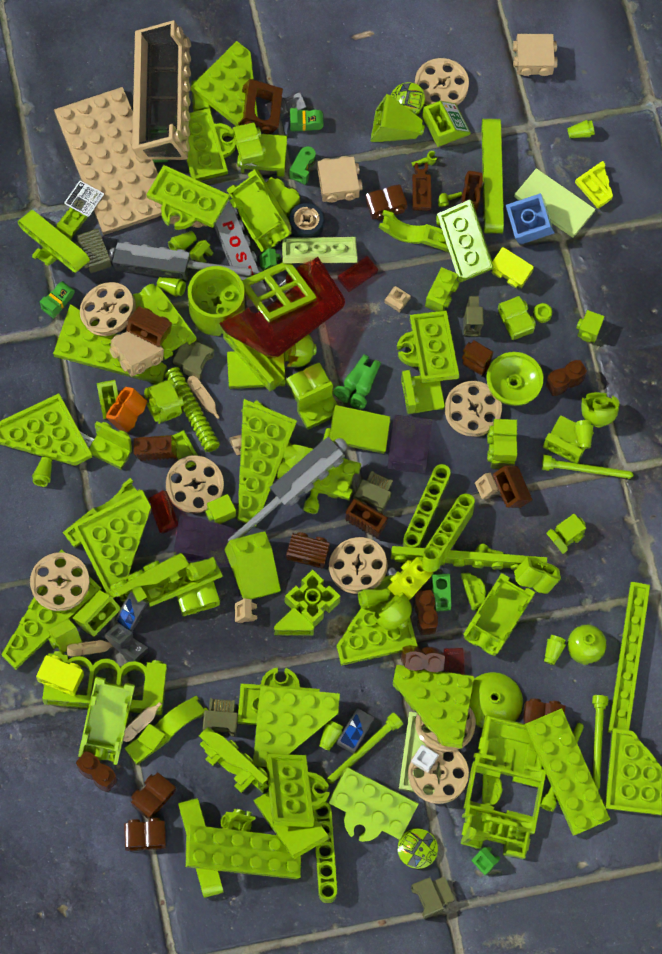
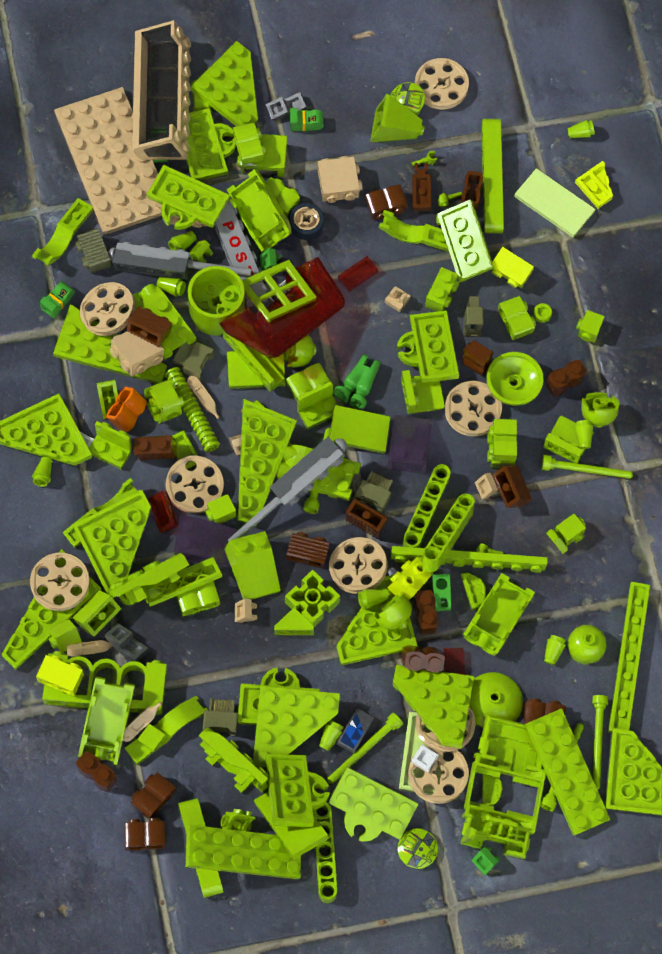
lime beam [17,210,90,273] -> none
sticker [64,181,104,216] -> none
slope [115,591,149,632] -> none
lime cone [185,558,216,581] -> none
reddish brown panel [238,79,283,134] -> none
yellowish green tile [282,237,357,263] -> none
bright green leg [289,146,316,185] -> none
olive piece [411,876,455,919] -> none
lime slope [423,101,471,147] -> none
medium blue brick [506,193,554,245] -> none
tan brick [513,34,557,76] -> none
lime brick [514,556,561,594] -> none

